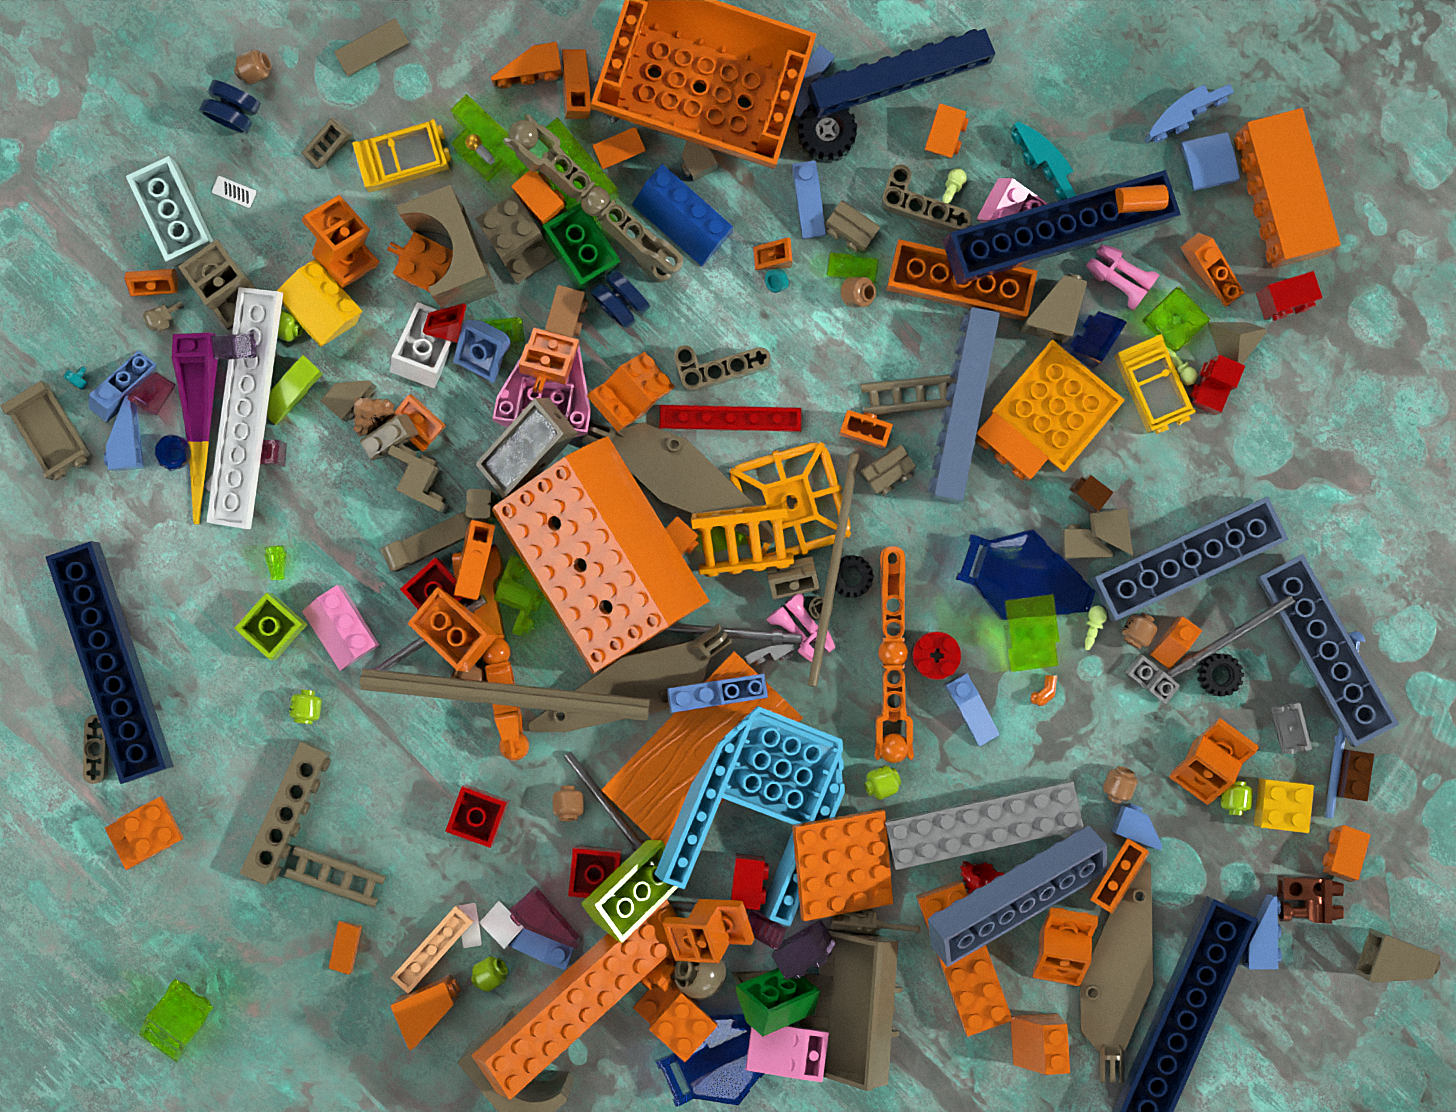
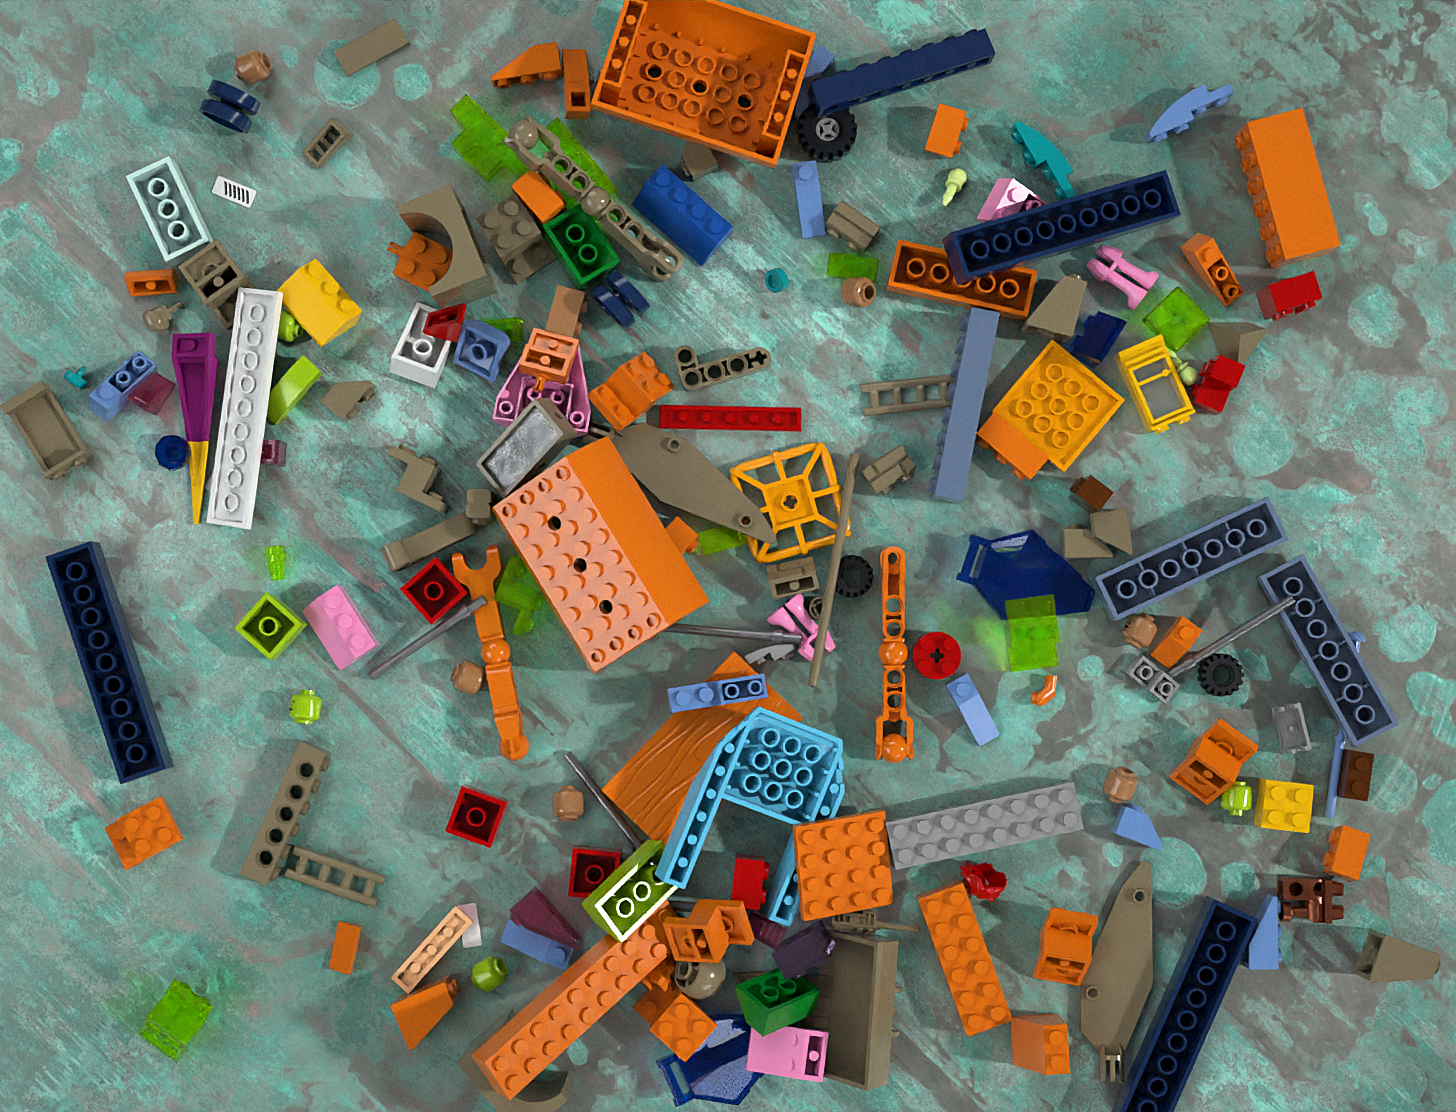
dark tan beam [83,714,108,784] -> none
medium blue slope [104,396,143,472] -> none
clear purple slope [211,333,257,359] -> none
orange bracket [301,195,380,288] -> none
yellow door [352,119,452,193] -> none
medium nougat rock [353,398,394,437] -> none
dark tan brick [360,414,418,461] -> none
dark tan axle [360,668,650,721] -> none
orange plate [388,394,446,452] -> none
orange slope [407,587,498,672] -> none
orange slope [454,520,495,601] -> none
piece [465,134,496,165] -> none
white sticker [479,901,524,949] -> none
dark tan wing [528,623,733,732] -> none
orange hinge [592,126,646,170] -> none
light orange fence [691,502,794,577] -> none
orange slope [753,237,792,270] -> none
orange brick [839,410,893,450] -> none
lime head [864,765,901,800] -> none
dark tan beam [881,164,972,232] -> none
sand blue brick [928,826,1107,967] -> none
yellowish green bar [1085,606,1107,651] -> none
orange brick [1090,838,1150,914] -> none
orange brick [1115,185,1169,213] -> none
medium blue slope [1181,132,1240,191] -> none

